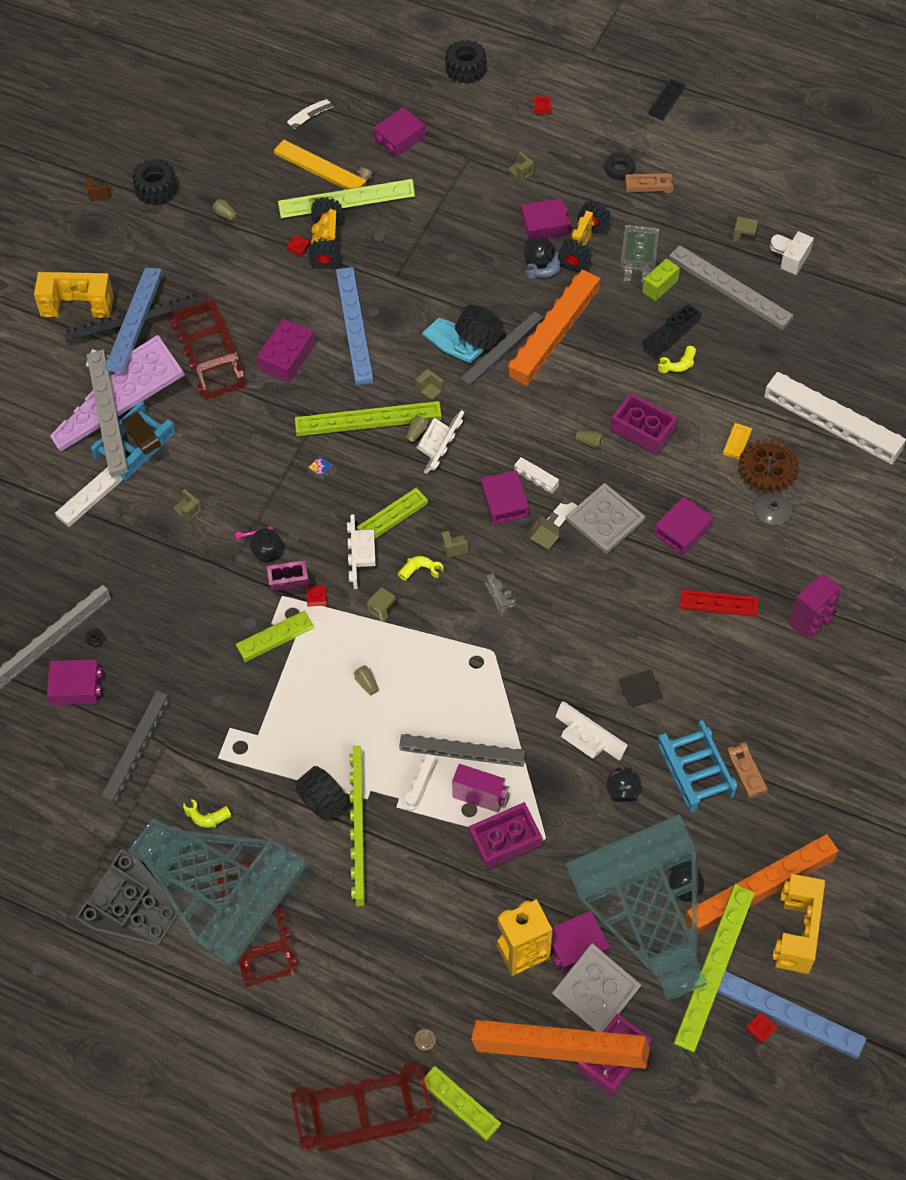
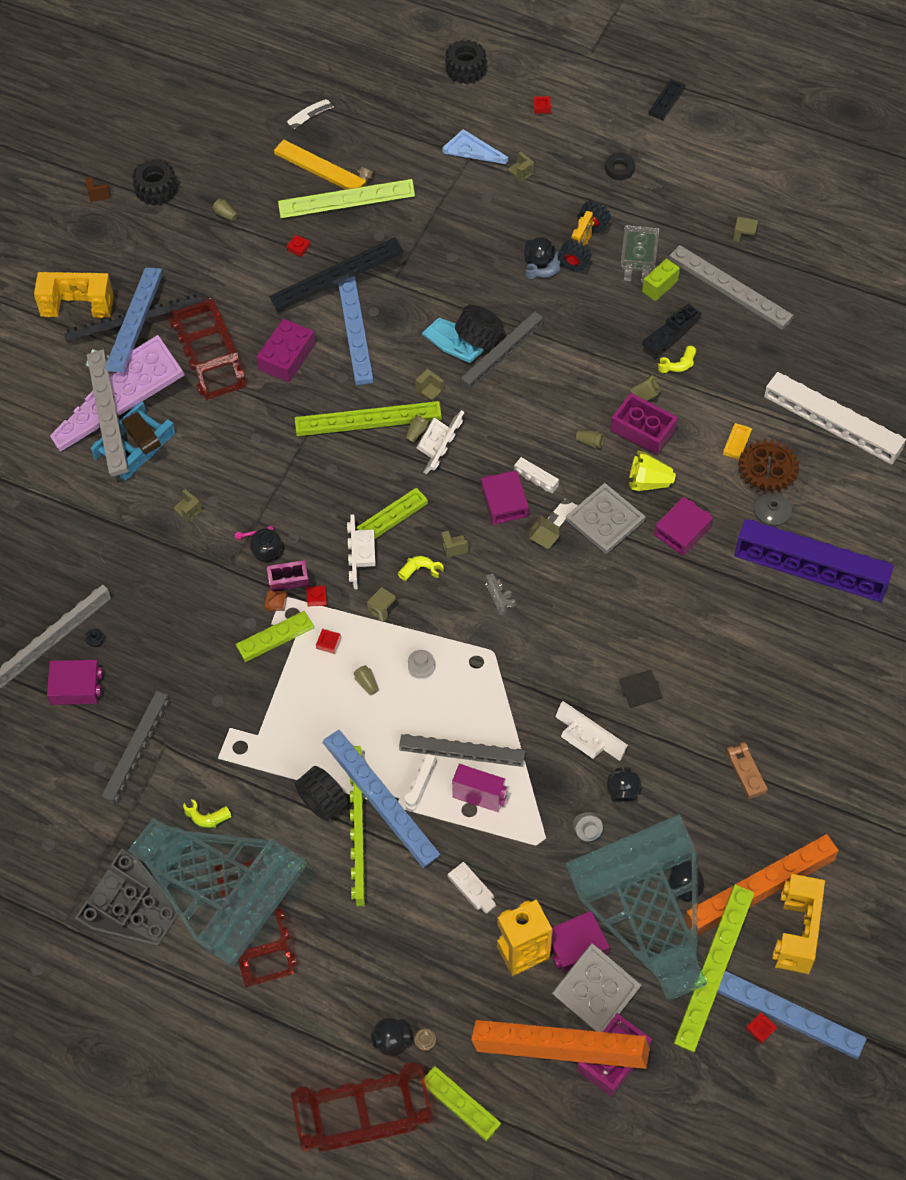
white plate [55,467,123,527] -> none
black plate [308,197,342,270] -> none
tile [308,455,334,480] -> none
magenta brick [373,107,426,157] -> none
magenta brick [469,802,542,870] -> none
orange brick [508,270,600,386] -> none
magenta brick [521,198,571,240] -> none
medium nougat plate [625,173,674,193] -> none
dark azure fence [657,720,737,813] -> none
red tile [680,589,758,617] -> none
white brick [770,231,814,275] -> none
magenta brick [789,573,841,639] -> none
none -> dark orange tile [265,591,288,611]
none -> black plate [269,237,404,312]
none -> red plate [316,629,341,653]
none -> medium blue plate [322,729,441,868]
none -> black piece [371,1018,410,1055]
none -> light grey piece [408,650,434,677]
none -> light blue wing [442,129,508,164]
none -> white hinge [448,862,496,914]
none -> light grey piece [573,812,603,841]
none -> neon yellow cone [629,451,676,491]
none -> olive panel [630,375,662,401]
none -> dark purple brick [734,519,894,603]

